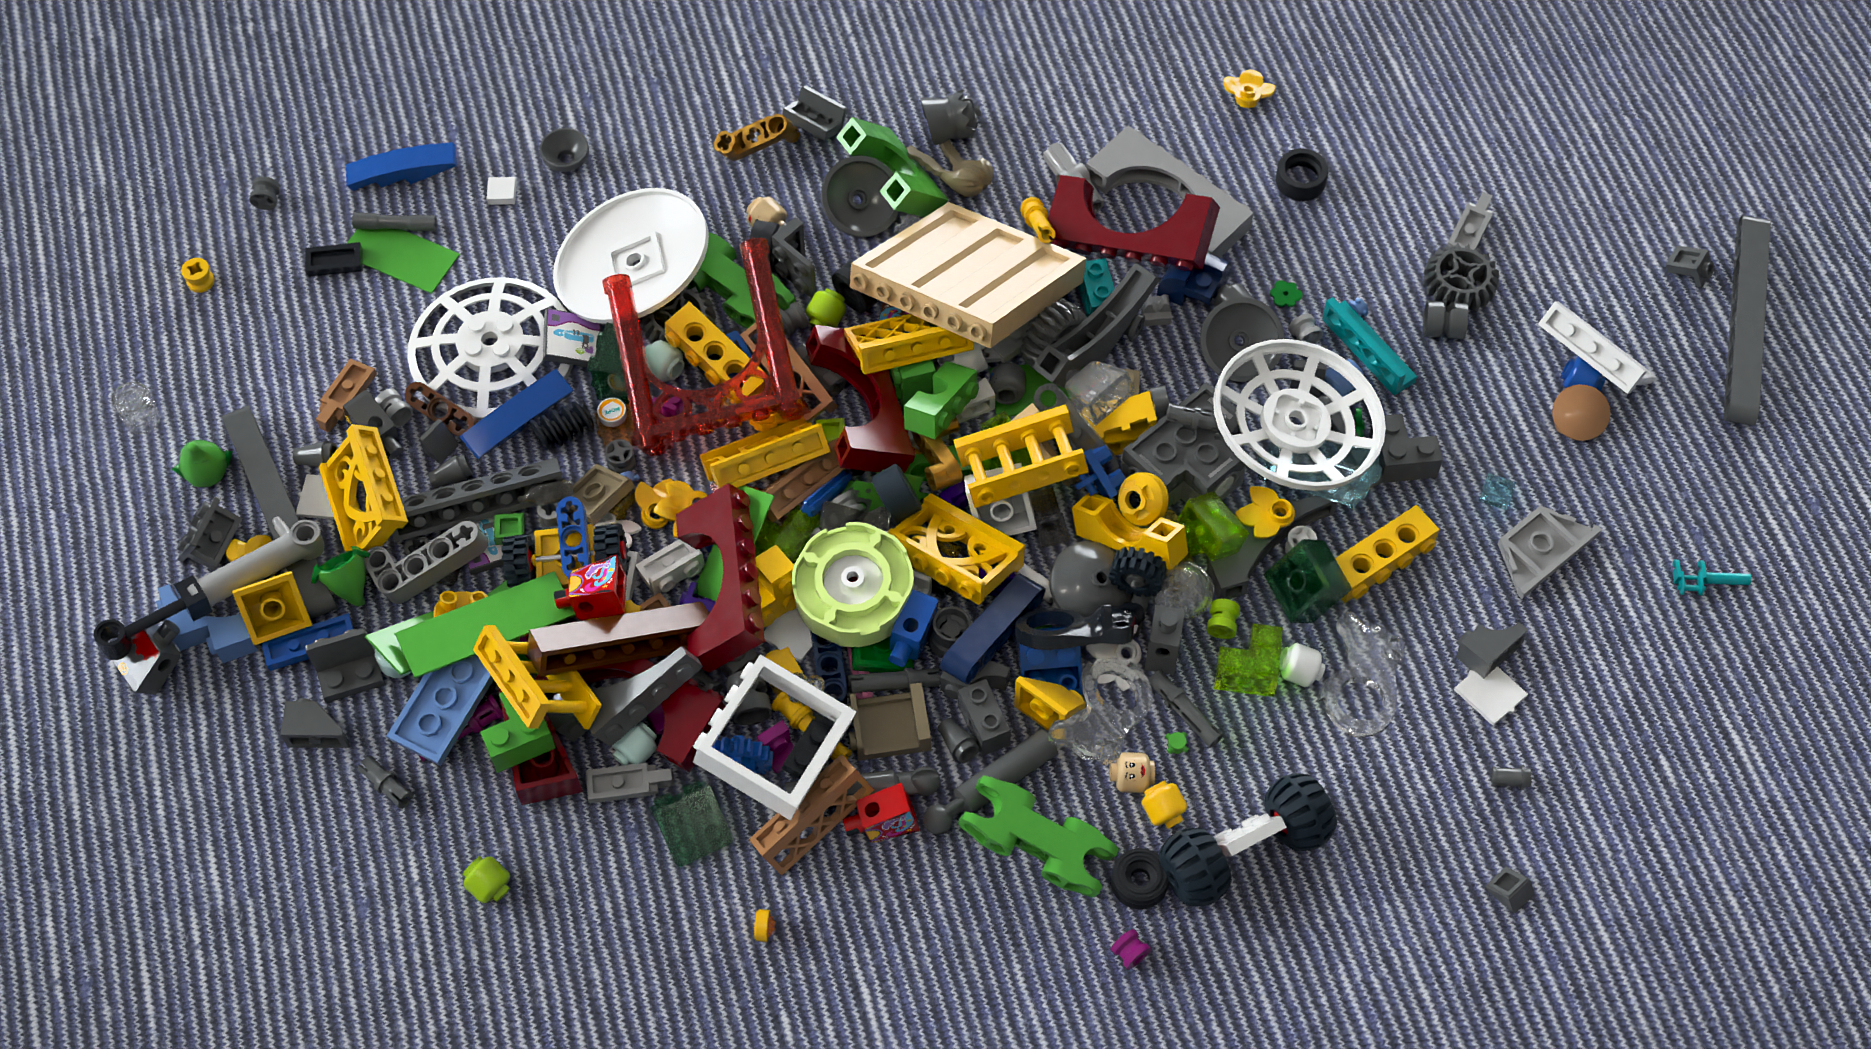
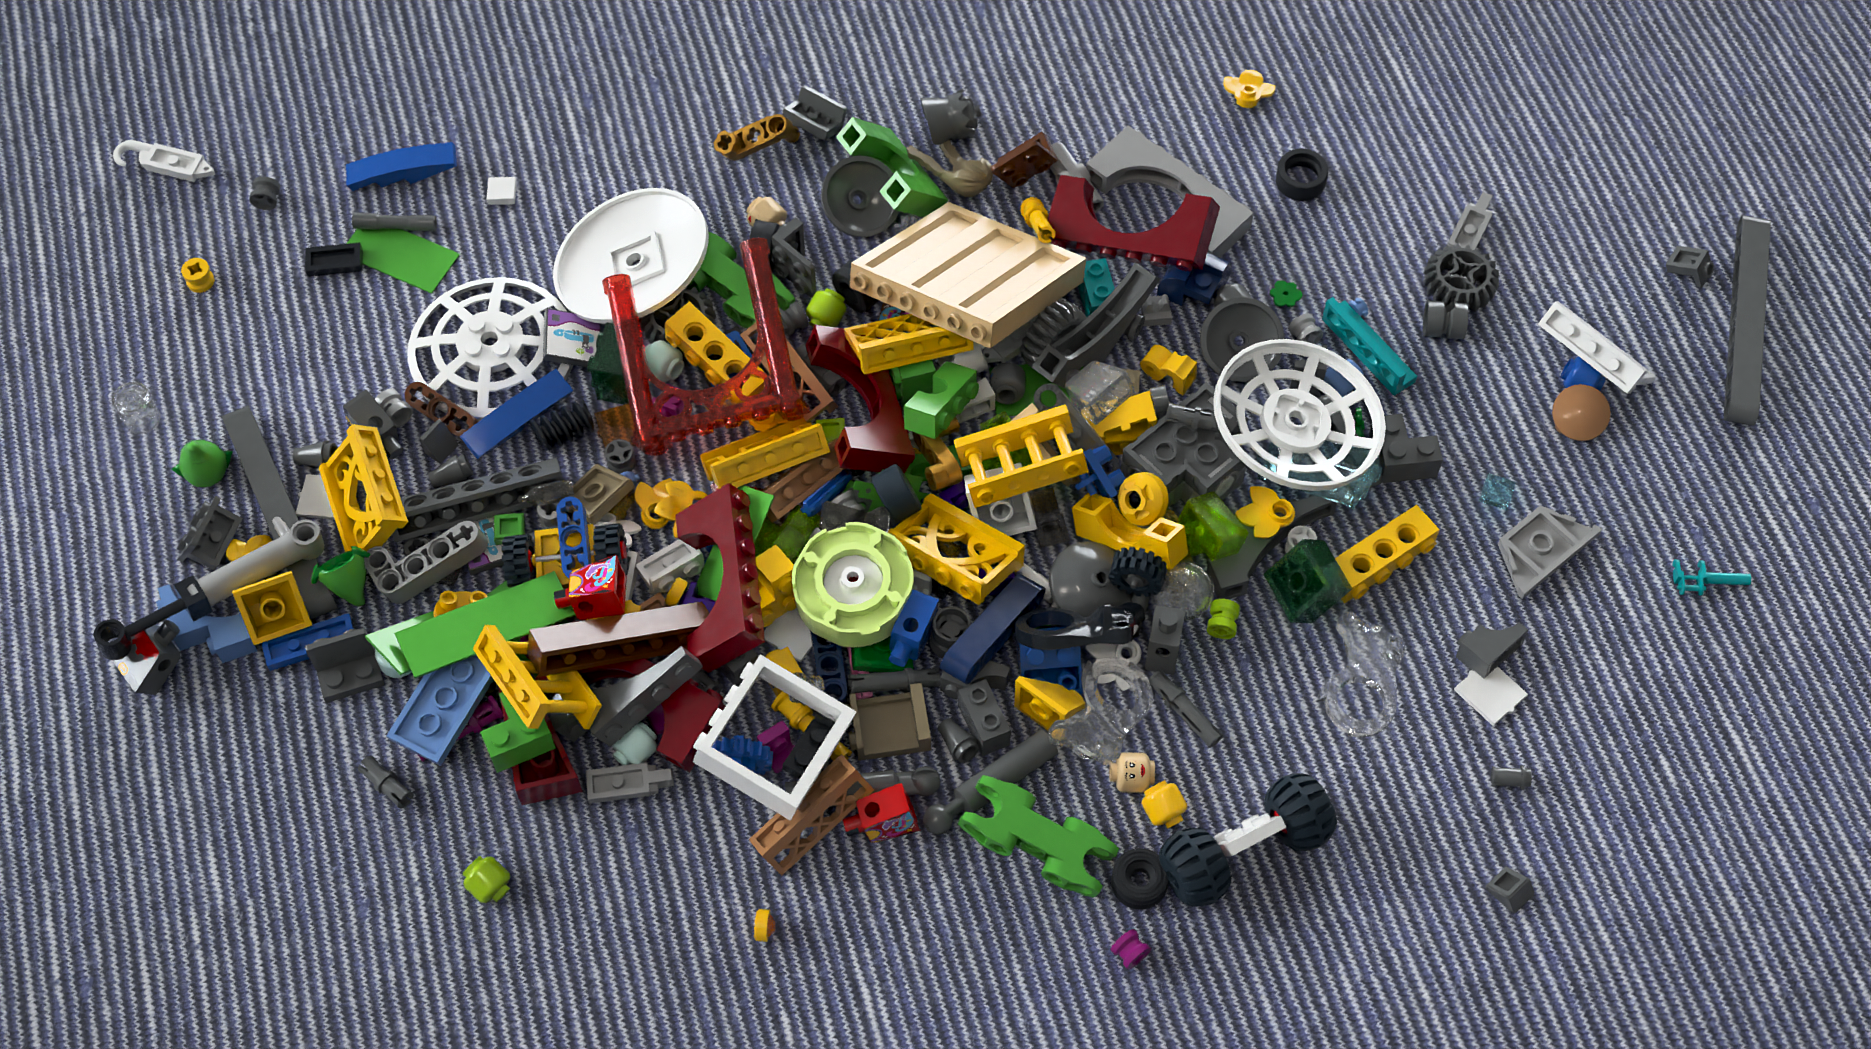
dark grey slope [280,698,349,748] -> none
medium nougat hinge [316,359,377,432] -> none
dark grey piece [539,128,589,172] -> none
white tile [597,398,627,427] -> none
clear green bracket [648,780,733,867] -> none
dark grey wheel [726,670,772,725] -> none
bright green piece [1165,732,1189,754] -> none
clear neon green brick [1213,623,1283,697] -> none
white head [1277,643,1325,687] -> none
none -> white plate [113,140,215,182]
none -> yellow tile [664,577,688,606]
none -> reddish brown bracket [990,132,1058,188]
none -> yellow leg [1140,344,1197,396]

